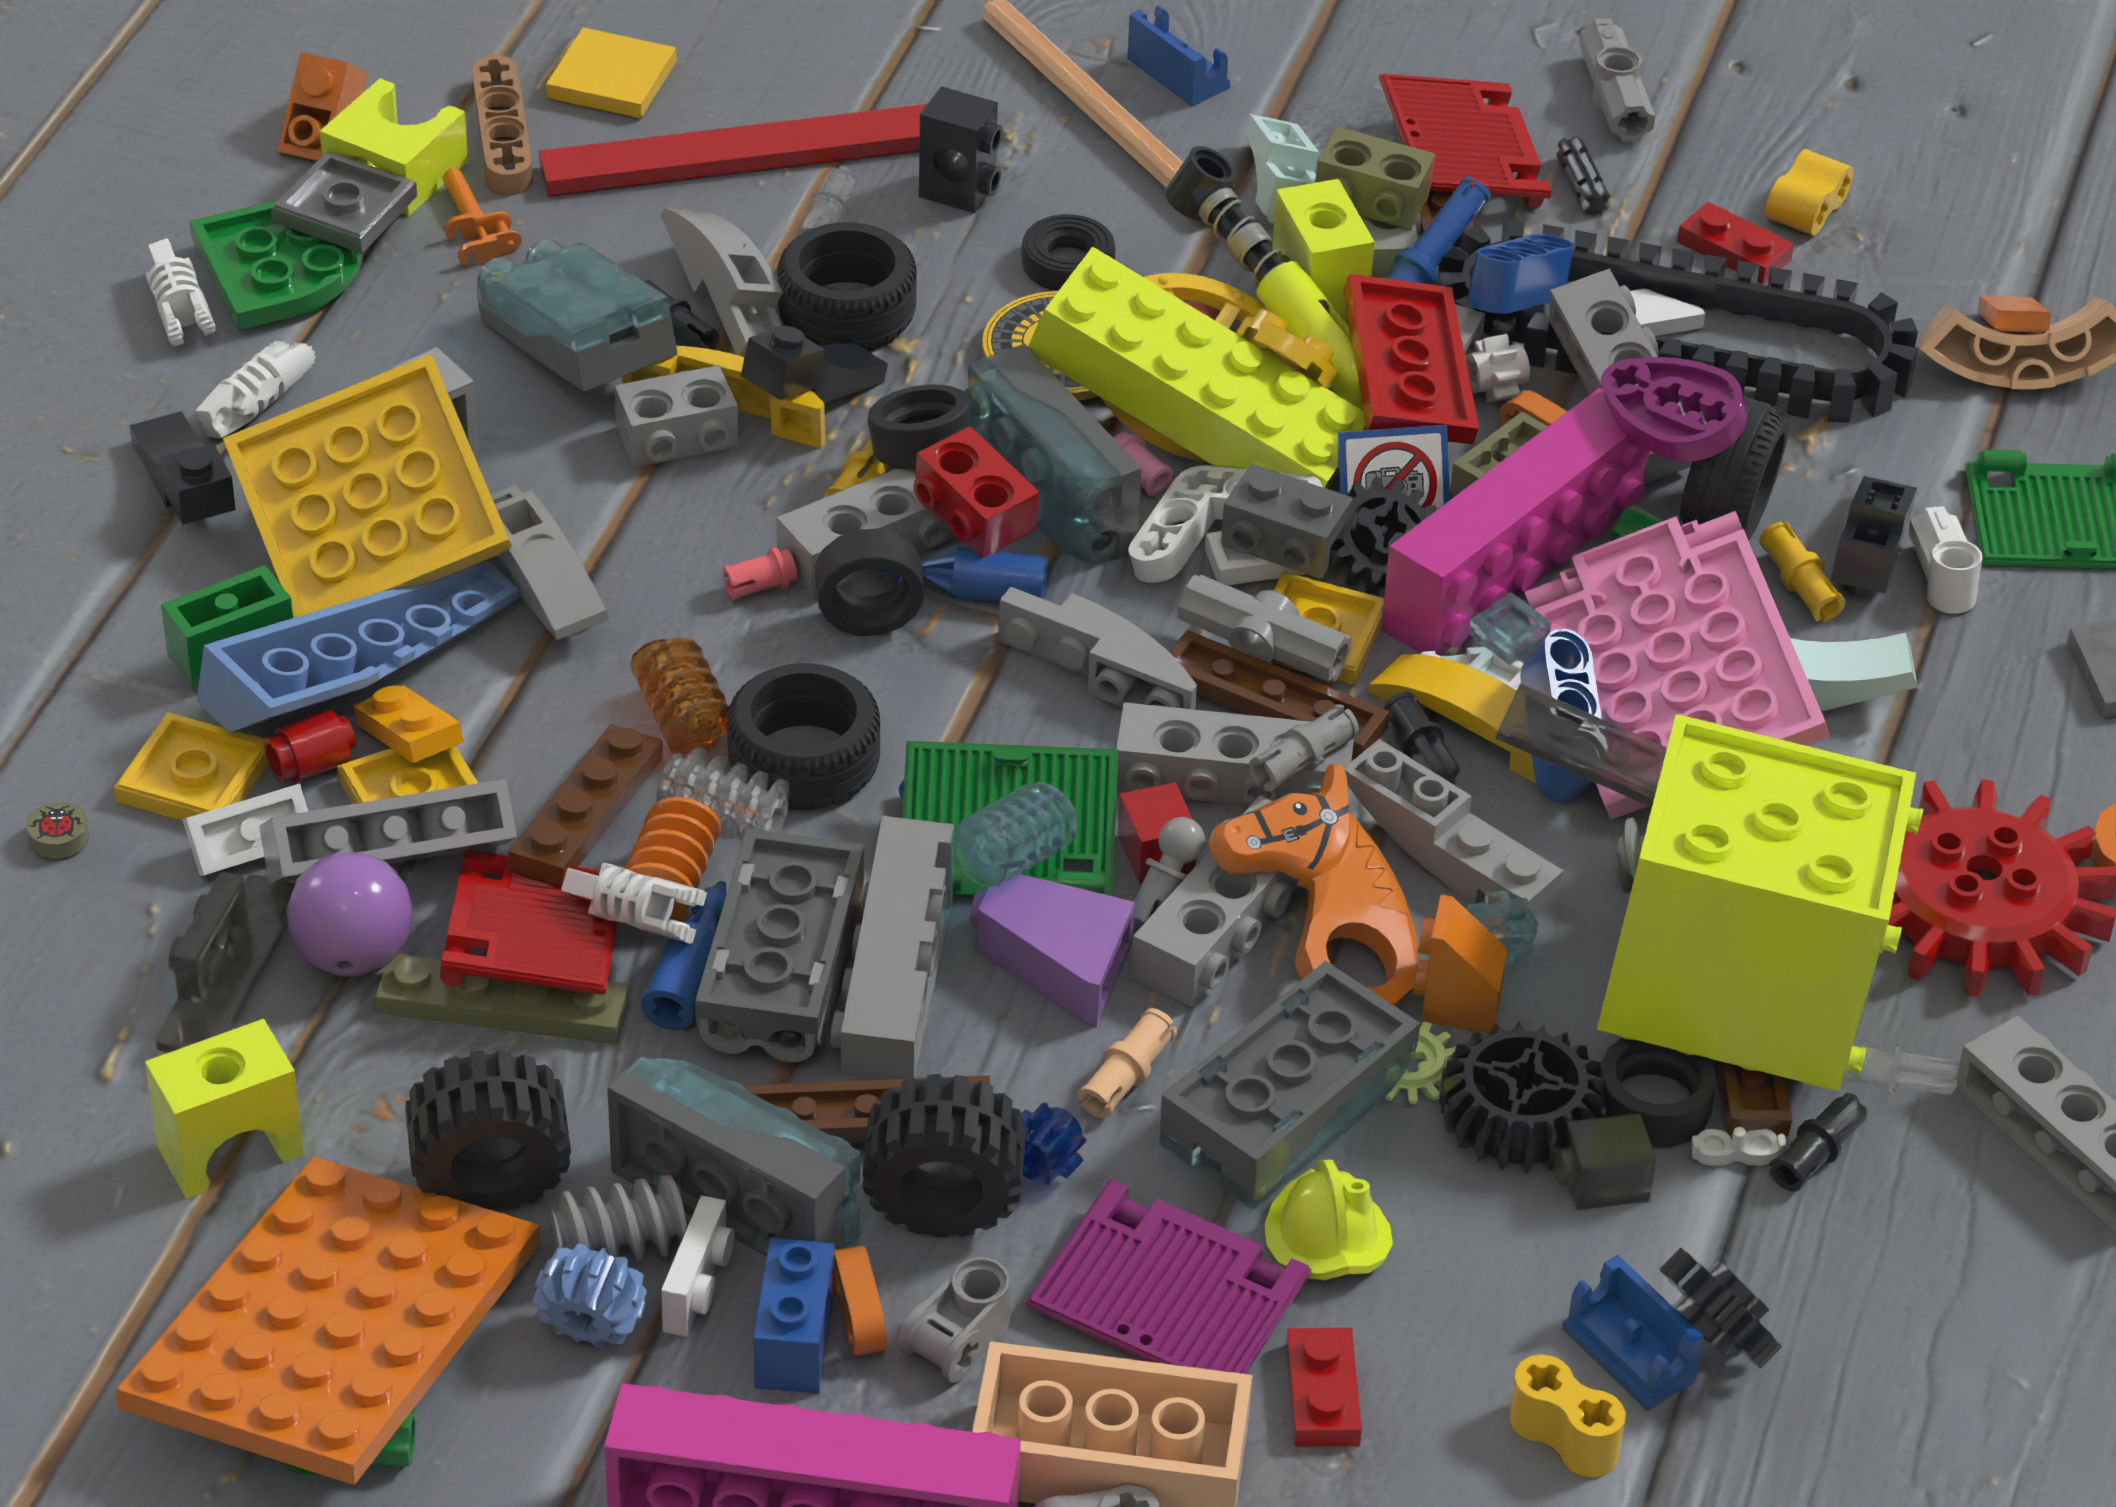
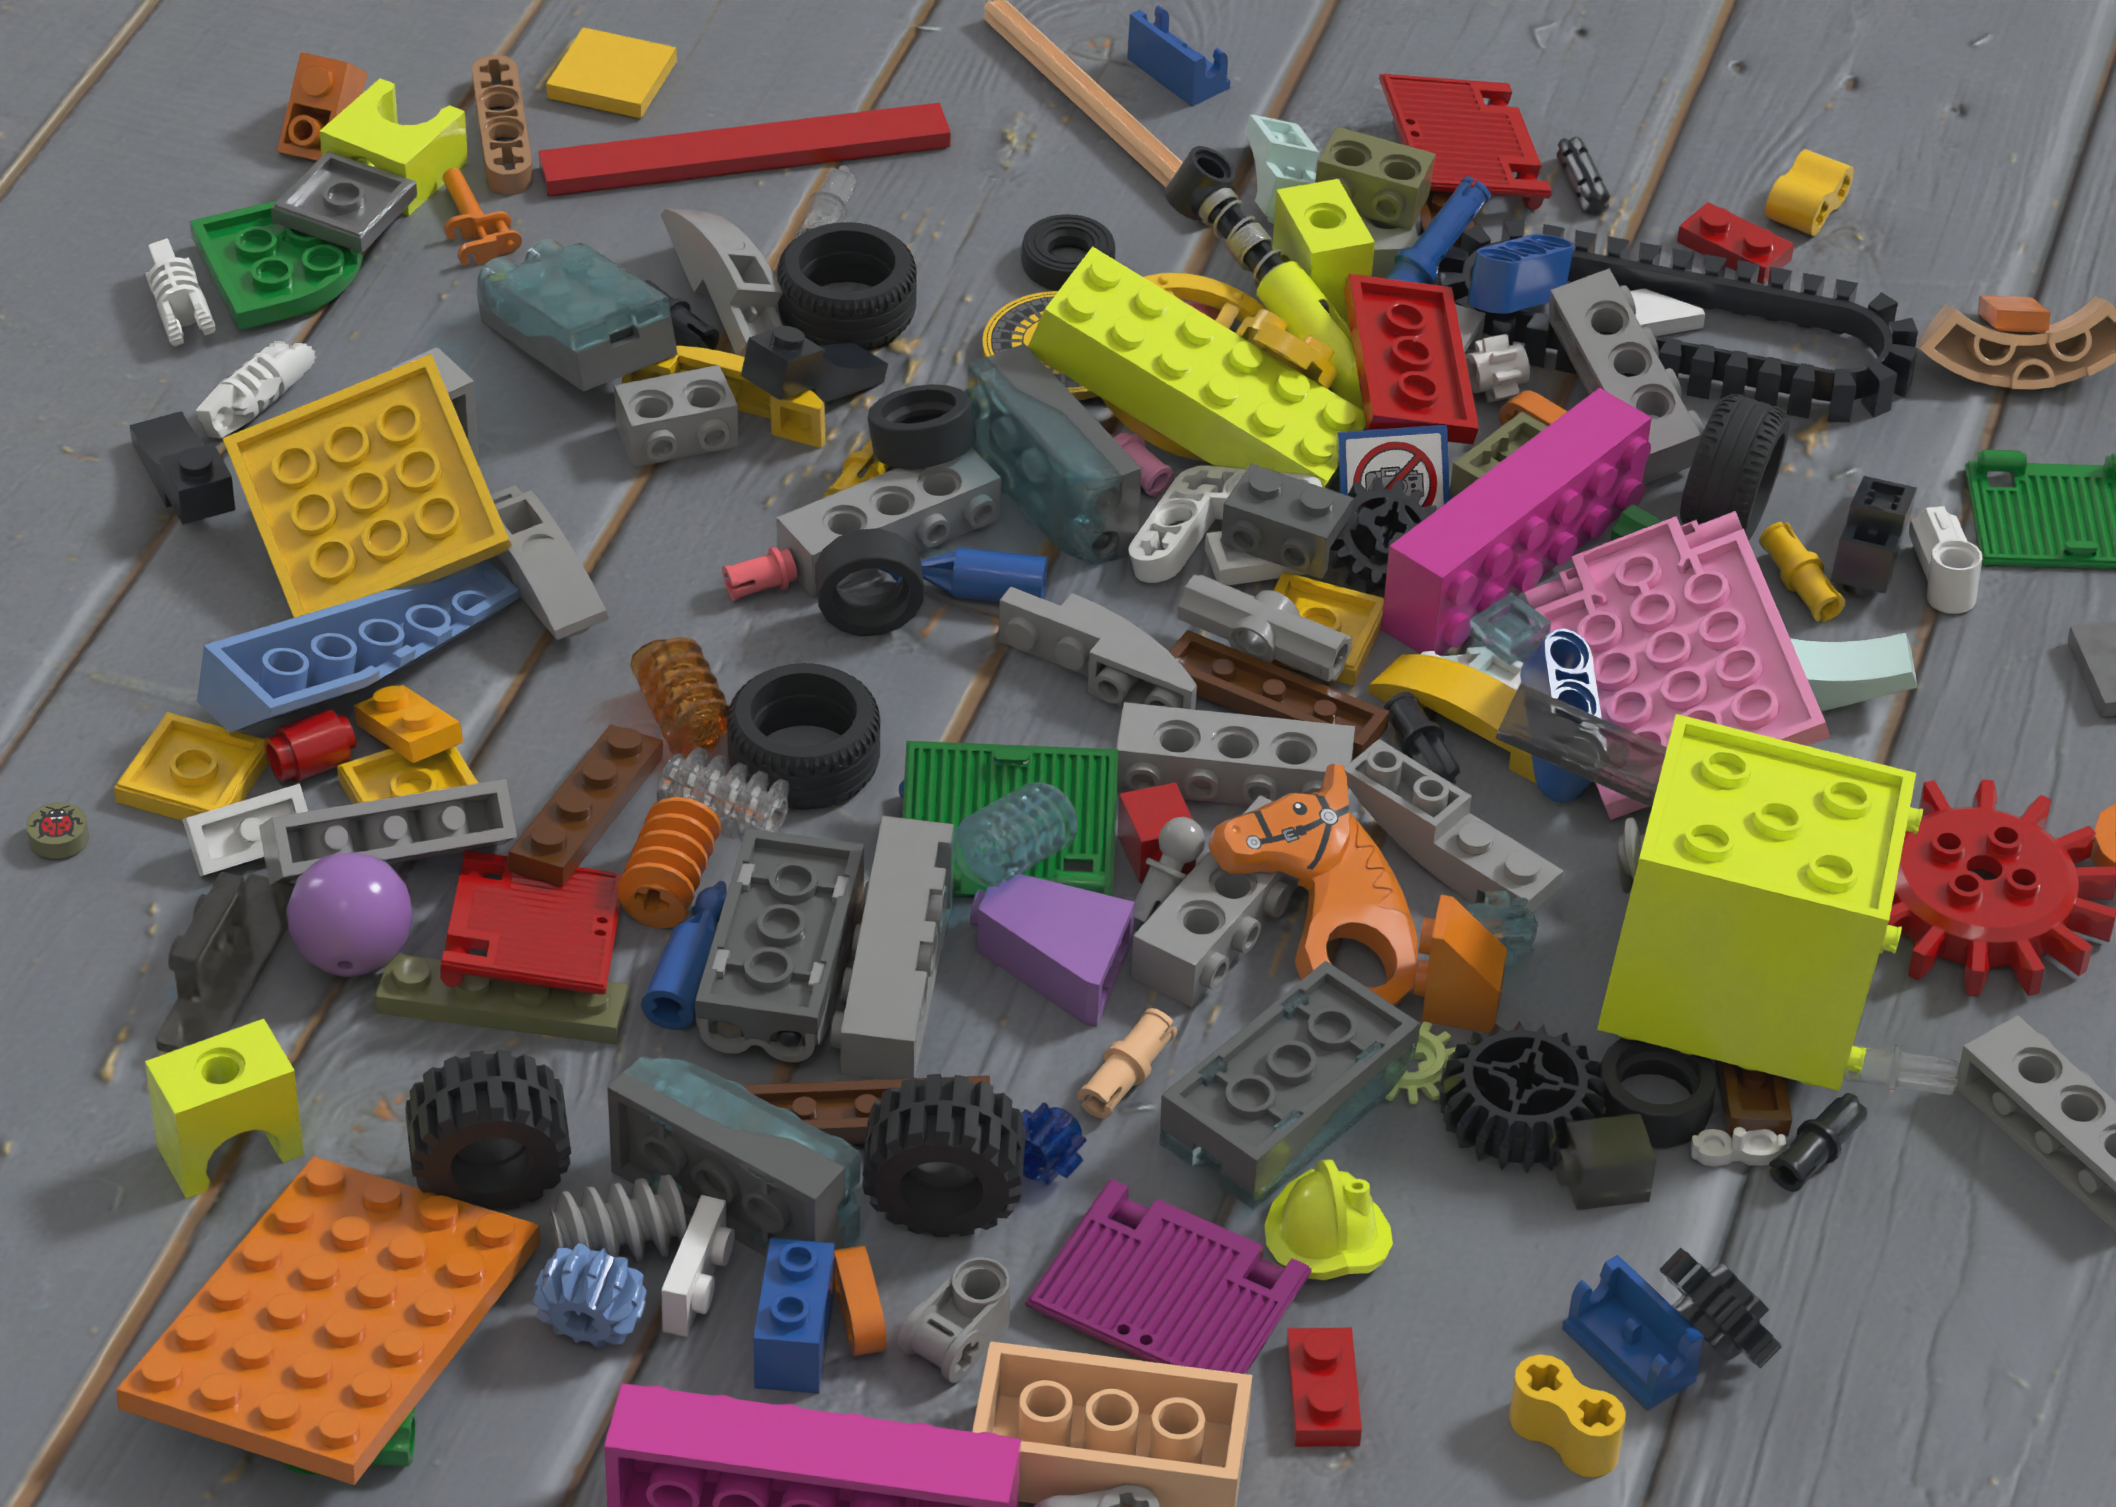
green brick [161,565,293,689] -> none
white hinge [561,863,707,944] -> none
red brick [914,426,1040,558] -> none
black brick [919,86,1003,213] -> none
light grey pin [1249,704,1359,792] -> none
light grey piece [1579,18,1655,142] -> none
magenta piece [1601,357,1748,462] -> none

